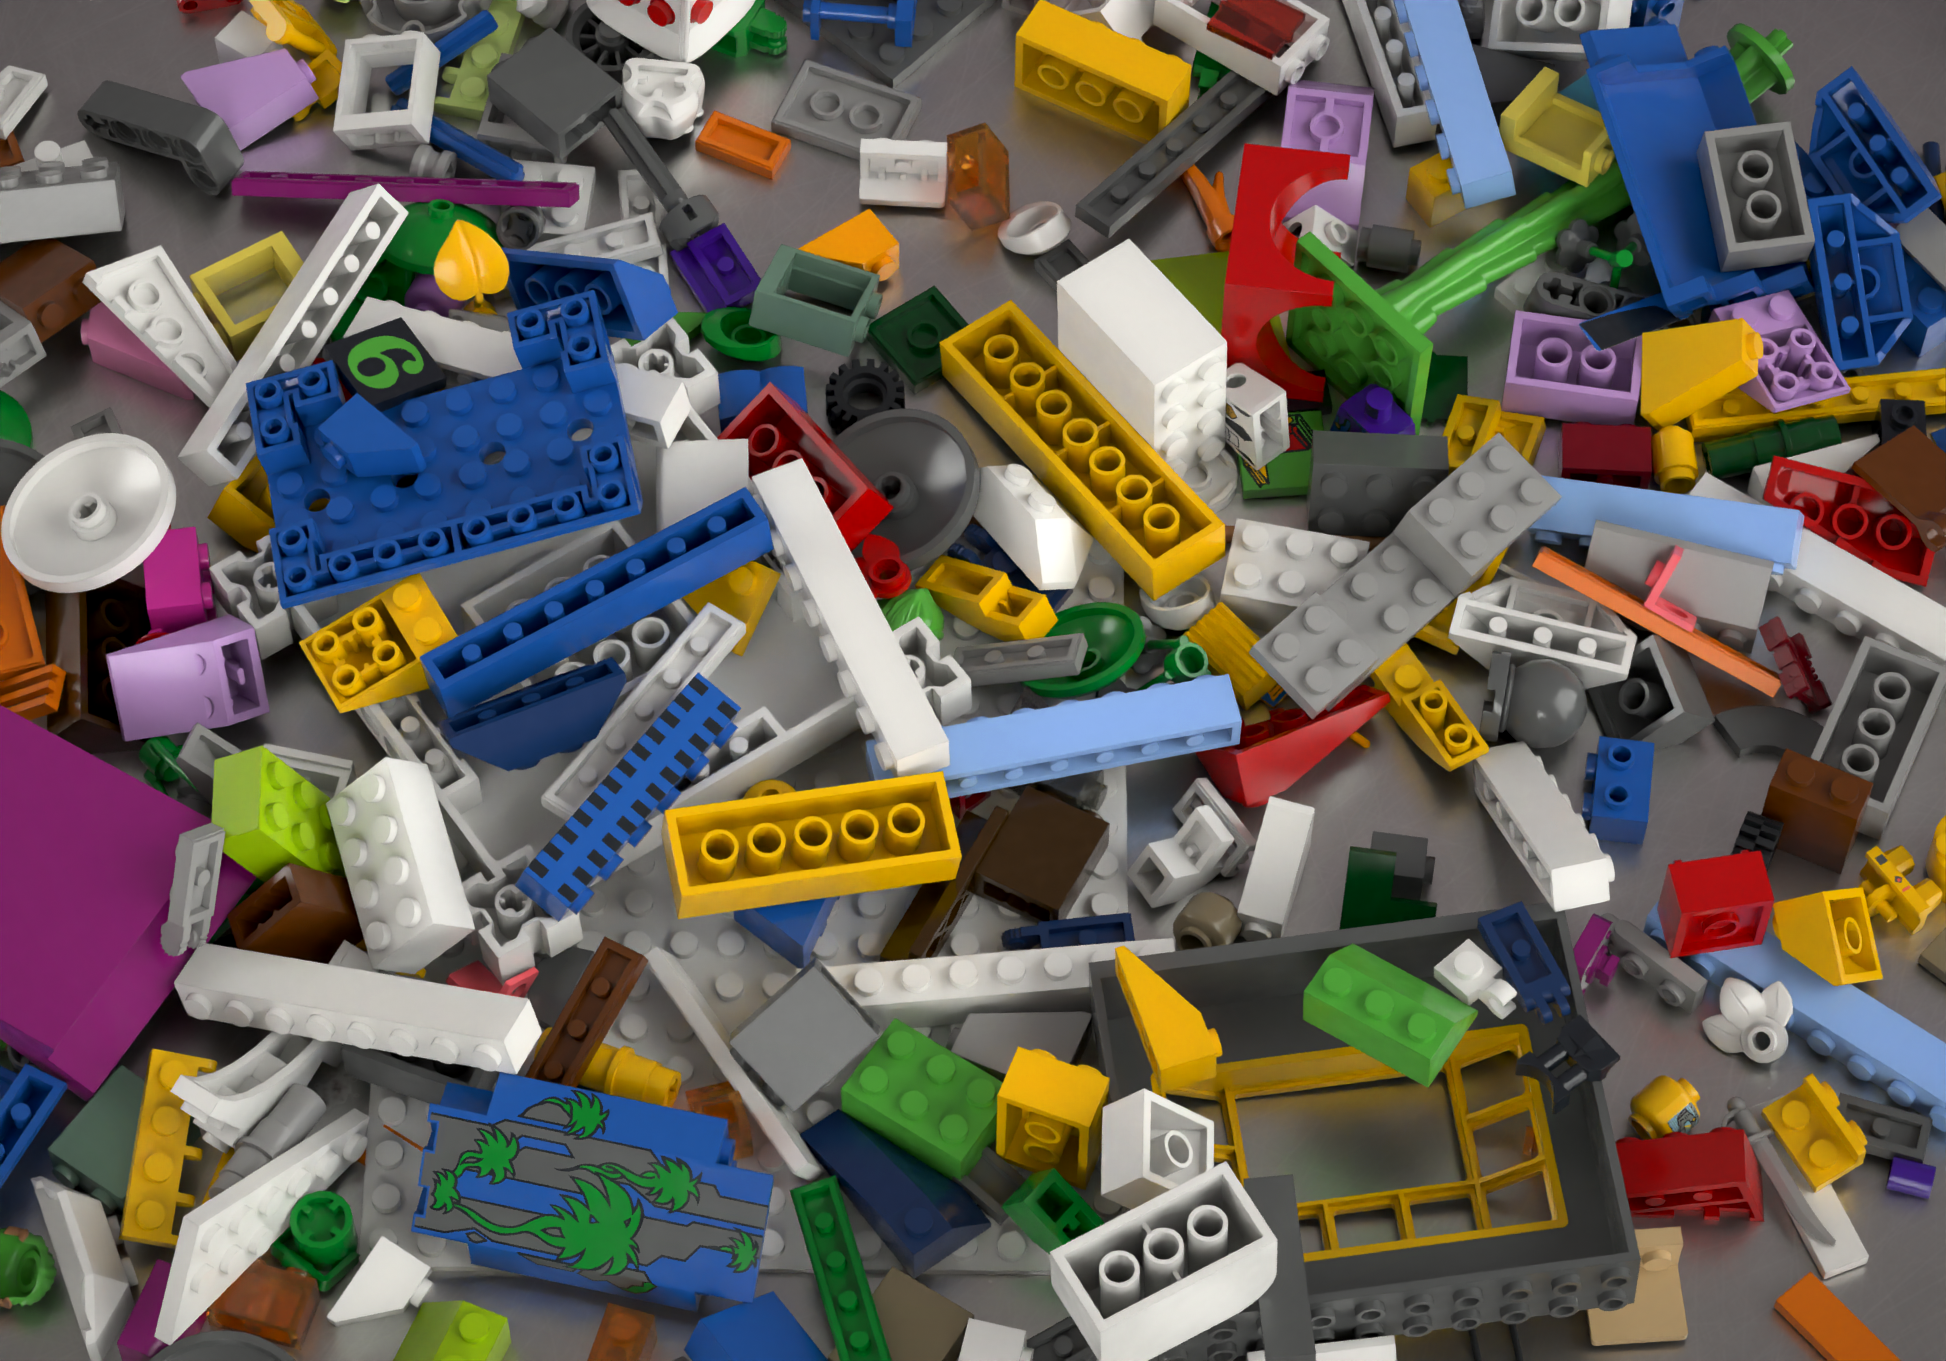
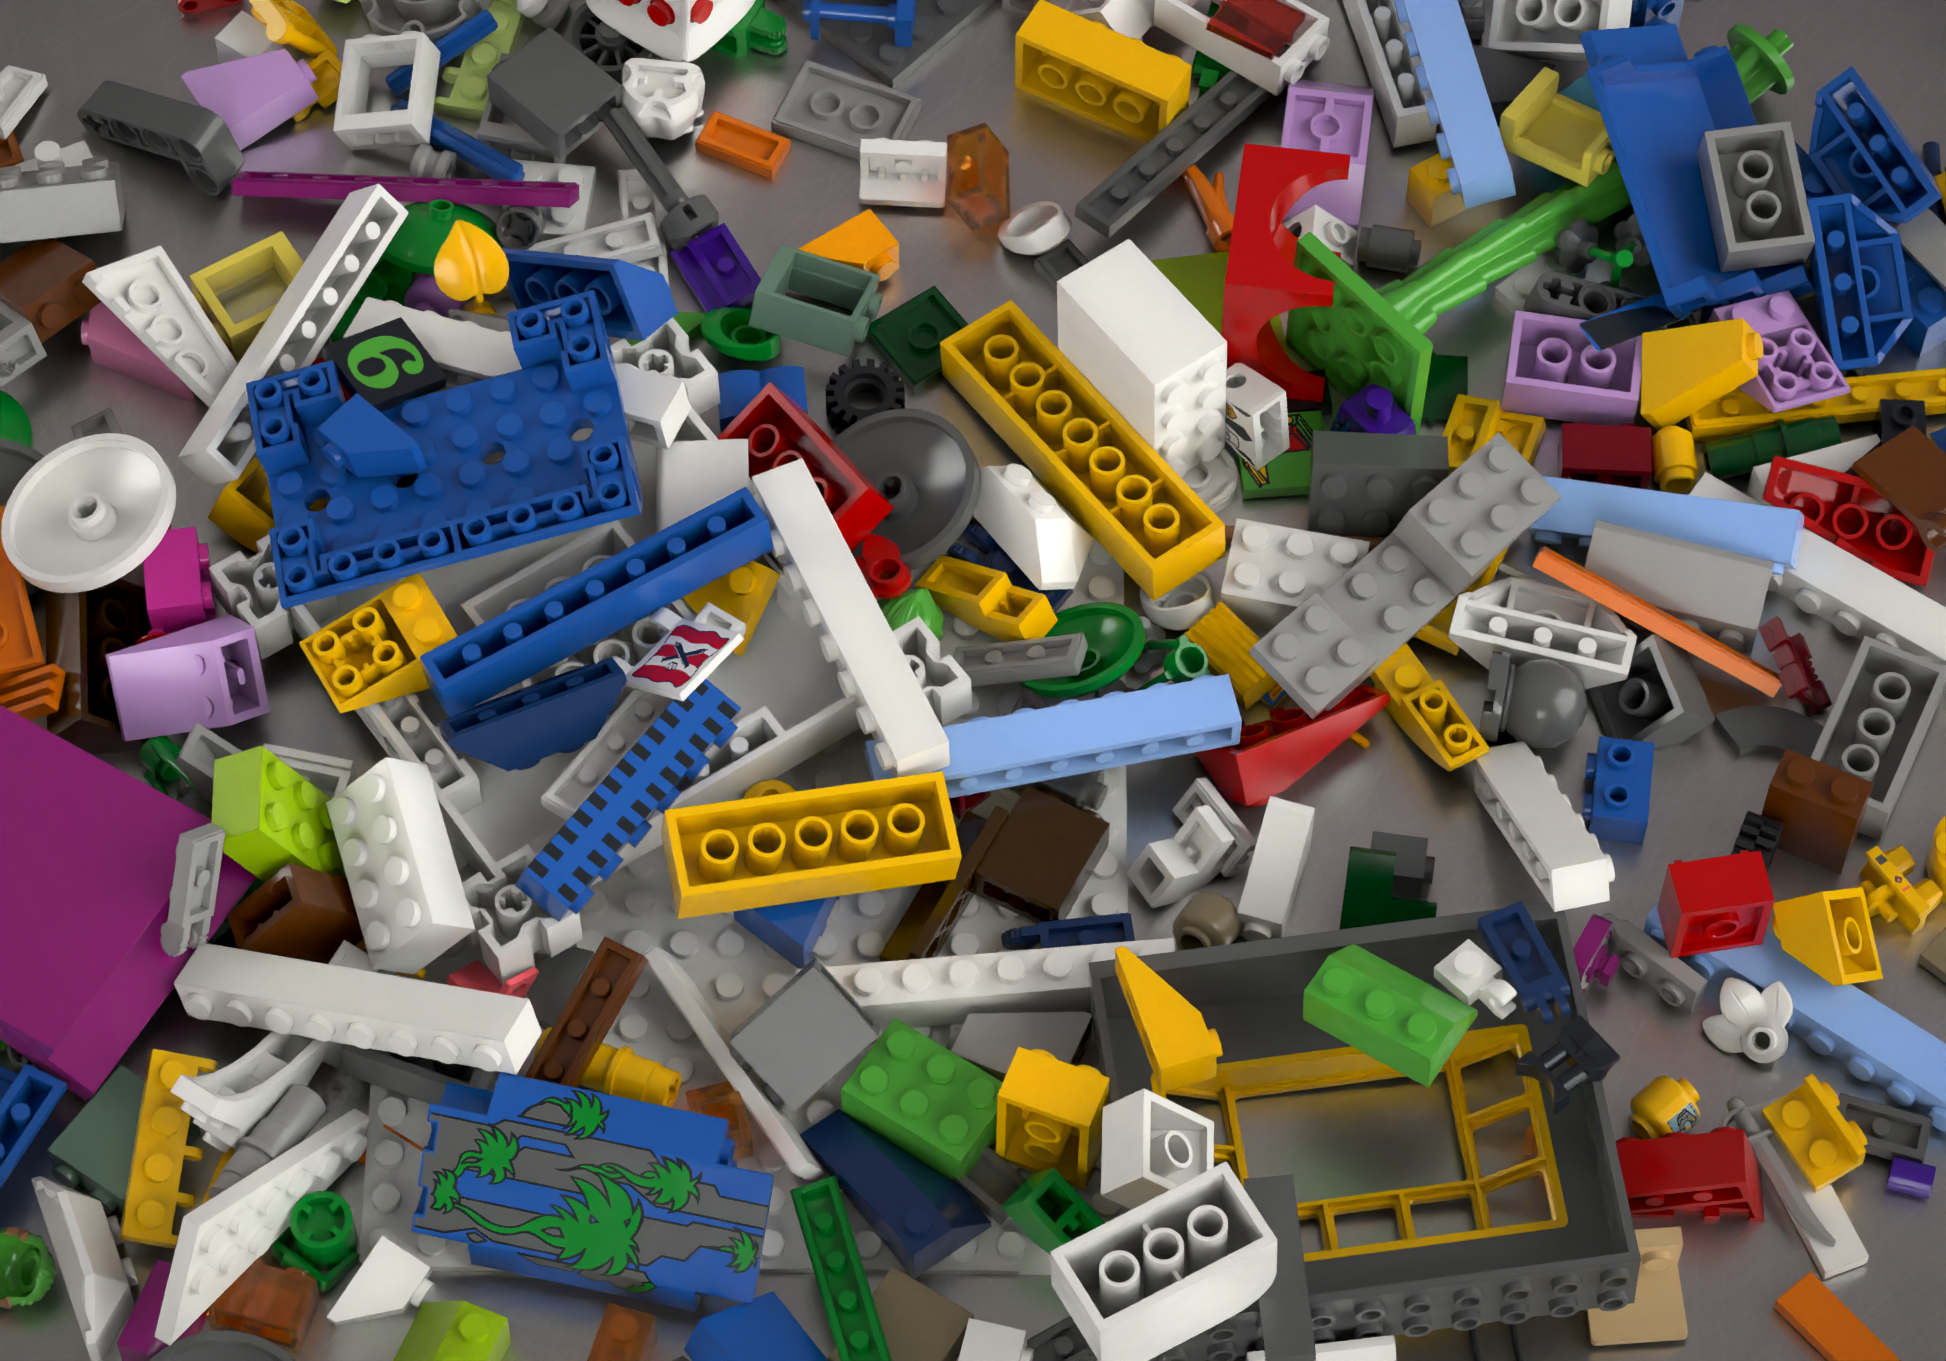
coral bracket [1643,545,1697,632] -> none
none -> white flag [612,607,744,701]

